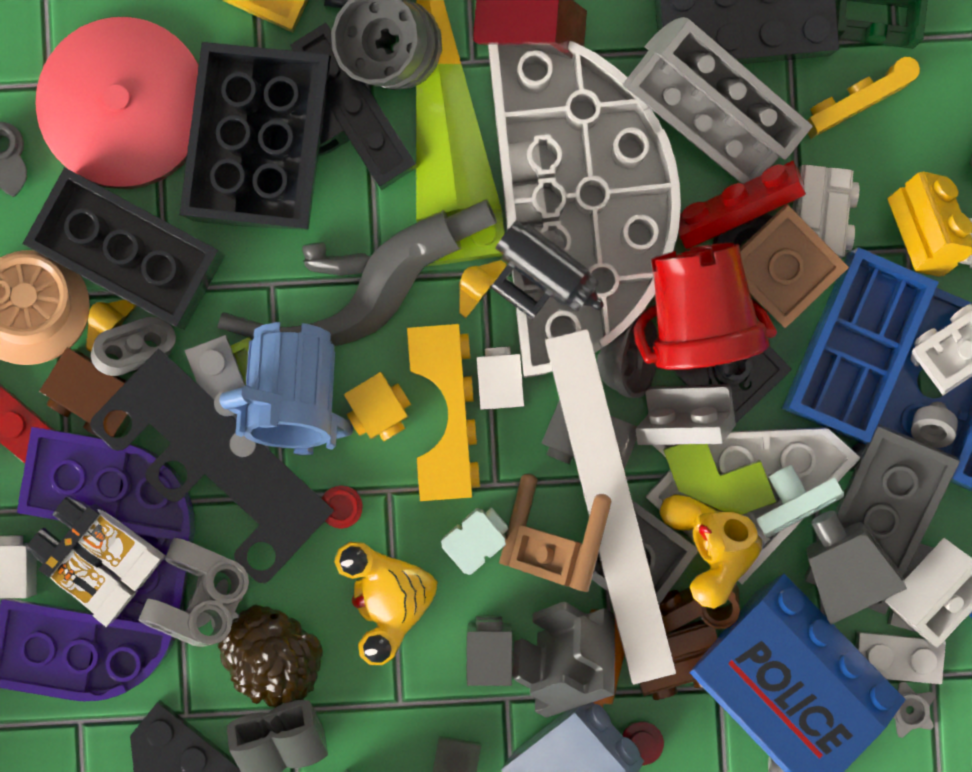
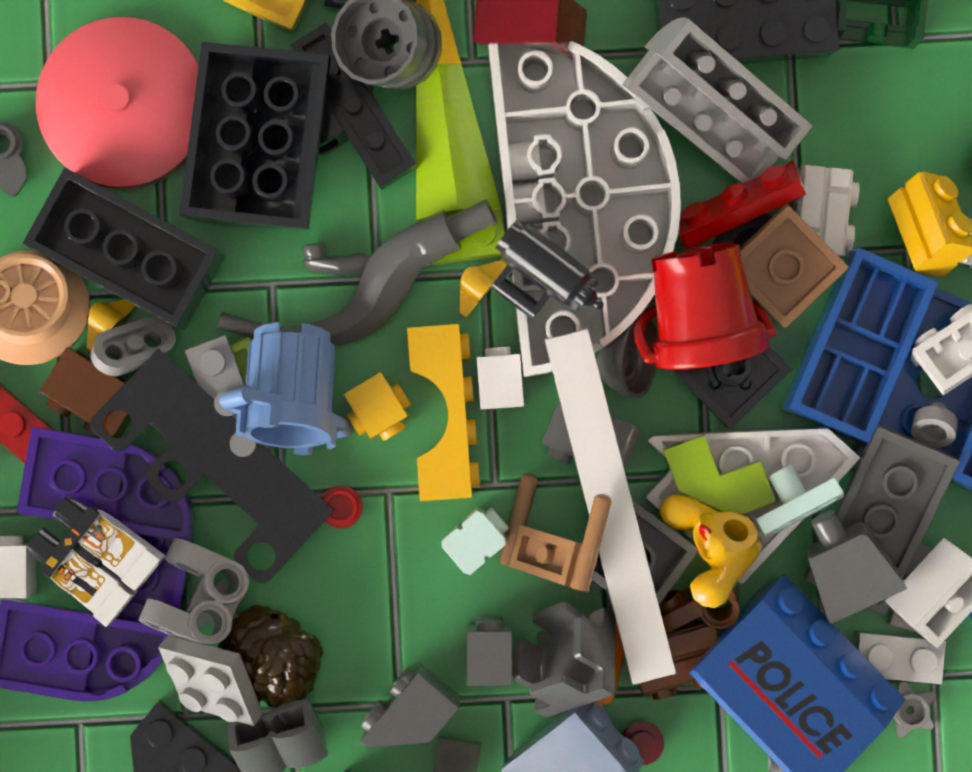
yellow head [334,542,438,665] -> none
light grey bracket [636,384,736,445] -> none
yellow plate [807,57,920,139] -> none
none -> light grey plate [158,635,263,726]
none -> dark grey slope [360,663,460,748]

